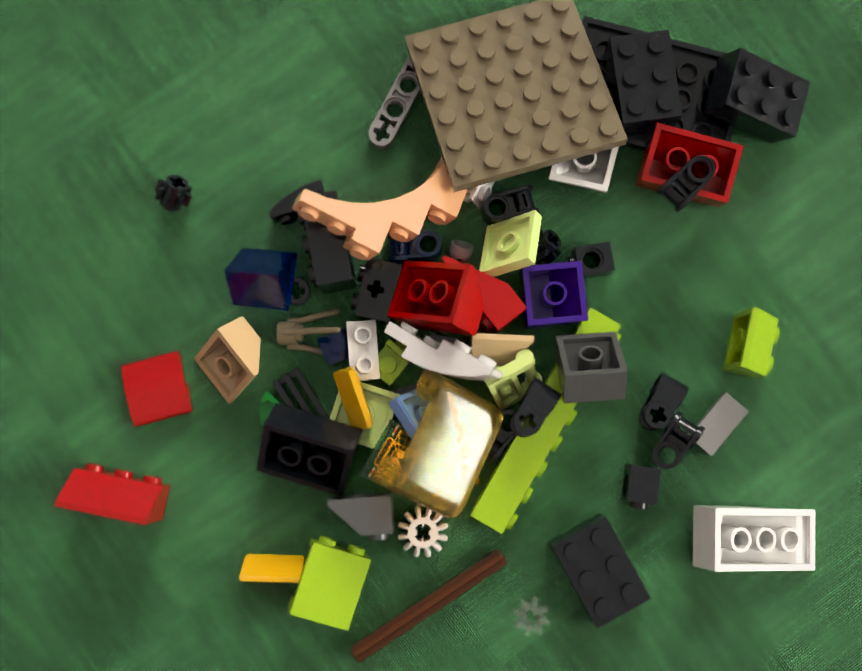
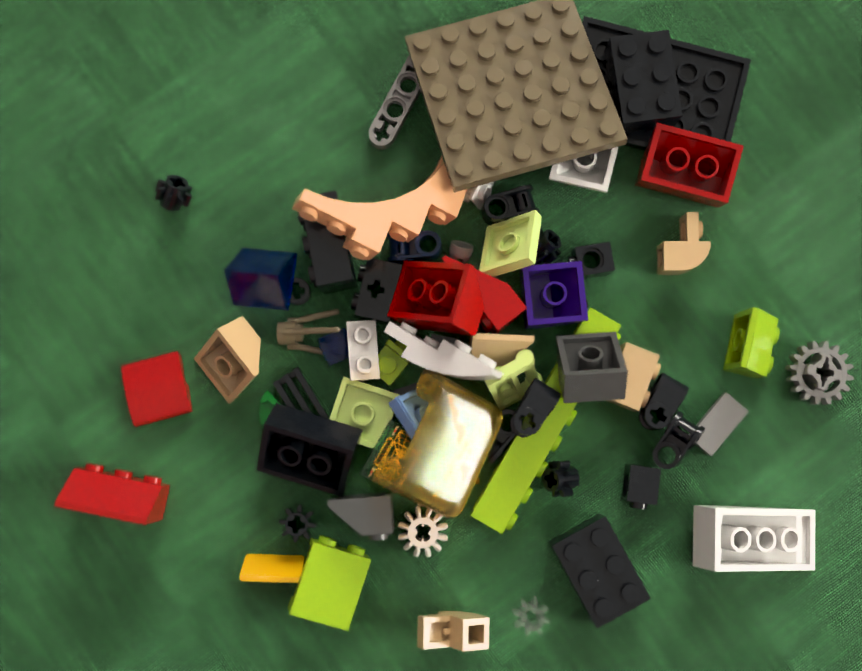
black slope [269,180,326,225] -> none
yellow slope [333,366,373,429] -> none
reddish brown axle [351,549,507,662] -> none
black piece [656,155,715,213] -> none
black brick [704,48,810,143] -> none
none -> black gear [279,504,318,543]
none -> tan brick [417,611,489,652]
none -> black gear [542,460,580,497]
none -> tan brick [605,342,661,412]
none -> tan brick [657,212,711,275]
none -> light grey gear [785,341,854,405]

